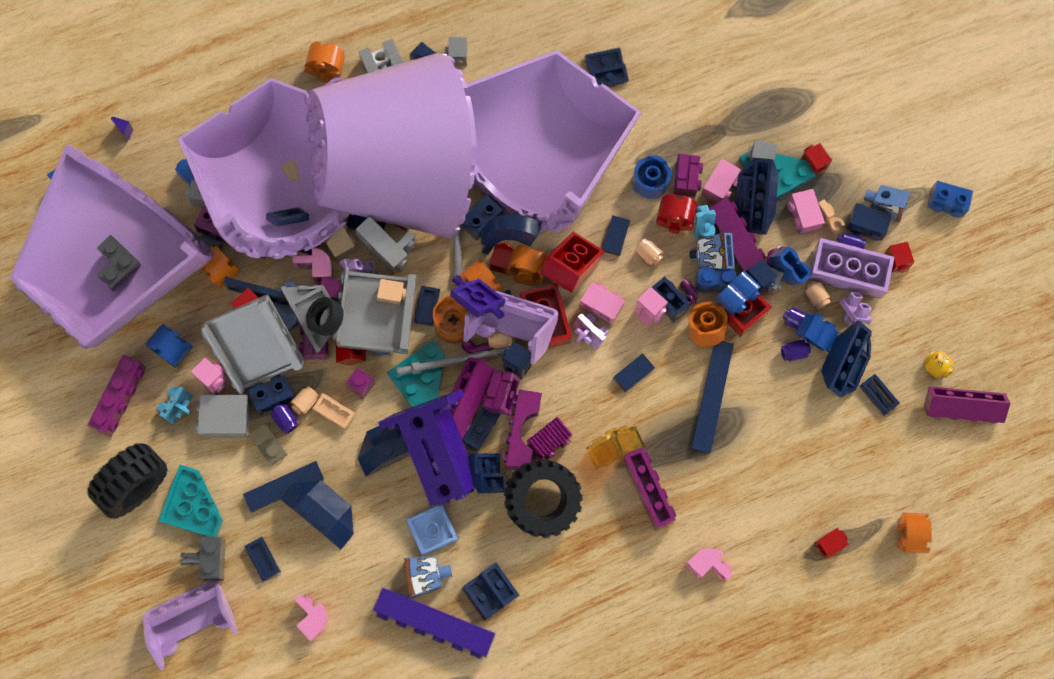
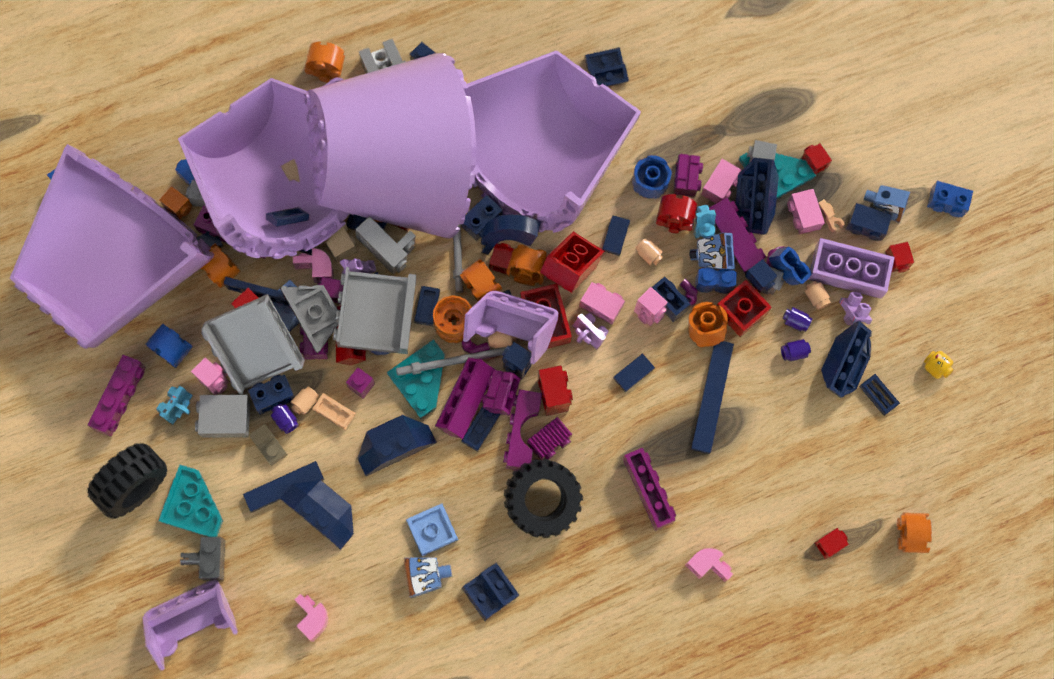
dark grey brick [97,235,141,292] -> none
dark purple slope [111,116,134,141] -> none
dark blue tile [244,537,281,582] -> none
black tyre [306,297,344,336] -> none
dark purple brick [373,587,496,659] -> none
light nougat brick [377,279,407,305] -> none
dark purple brick [378,389,475,506] -> none
light grey brick [445,37,467,67] -> none
dark purple plate [450,275,506,319] -> none
dark blue slope [469,453,506,494] -> none
clear yellow brick [586,425,645,469] -> none
blue brick [716,271,761,316] -> none
blue brick [796,313,839,352] -> none
dark purple brick [836,232,866,249] -> none
magenta brick [924,386,1011,424] -> none
none -> orange brick [159,186,192,219]
none -> red brick [537,365,573,416]

